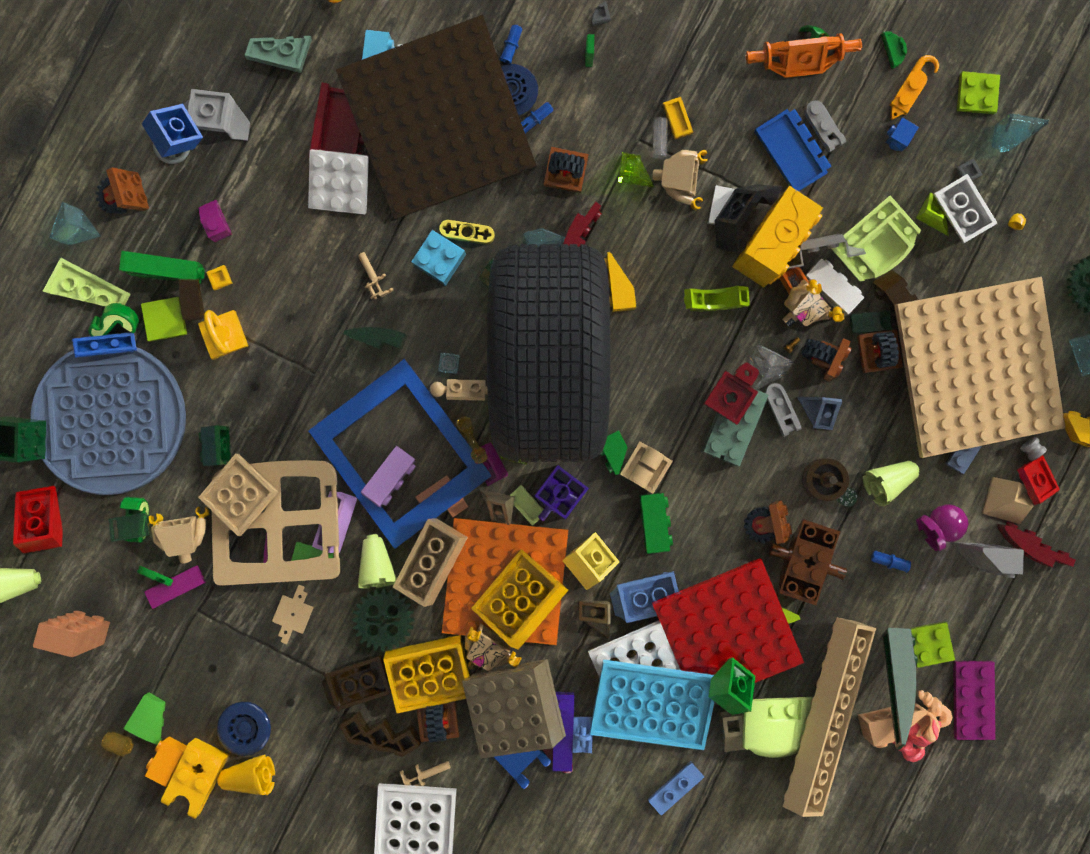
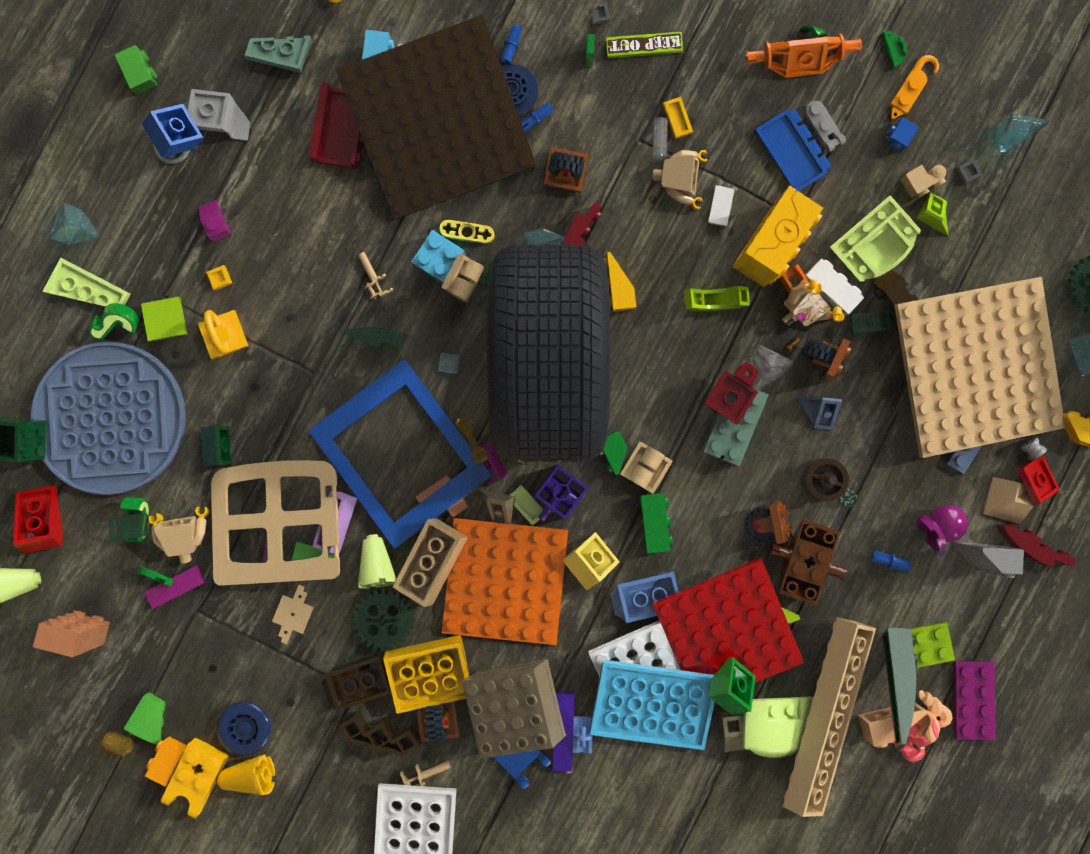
blue slope [72,333,137,358] -> none
dark orange plate [95,167,149,214] -> none
green slope [119,251,205,284] -> none
dark brown slope [179,279,205,320] -> none
tan plate [198,454,278,536] -> none
white plate [308,149,369,214] -> none
lavender brick [361,446,416,508] -> none
tan plate [430,379,488,401] -> none
tan torso [465,624,522,672] -> none
yellow slope [471,549,568,650] -> none
dark tan slope [579,601,610,639] -> none
clear neon green slope [618,153,655,187] -> none
medium blue plate [648,761,704,815] -> none
black slope [714,184,782,253] -> none
light grey plate [765,383,802,437] -> none
light grey piece [787,233,866,269] -> none
plate [857,330,903,373] -> none
yellowish green cone [863,461,919,506] -> none
white slope [933,174,997,244] -> none
lime plate [957,71,1000,114] -> none
yellow hinge [1008,213,1026,230] -> none
none -> bright green brick [115,45,158,95]
none -> tan plate [441,253,484,303]
none -> tile [606,32,683,58]
none -> tan brick [900,165,946,198]

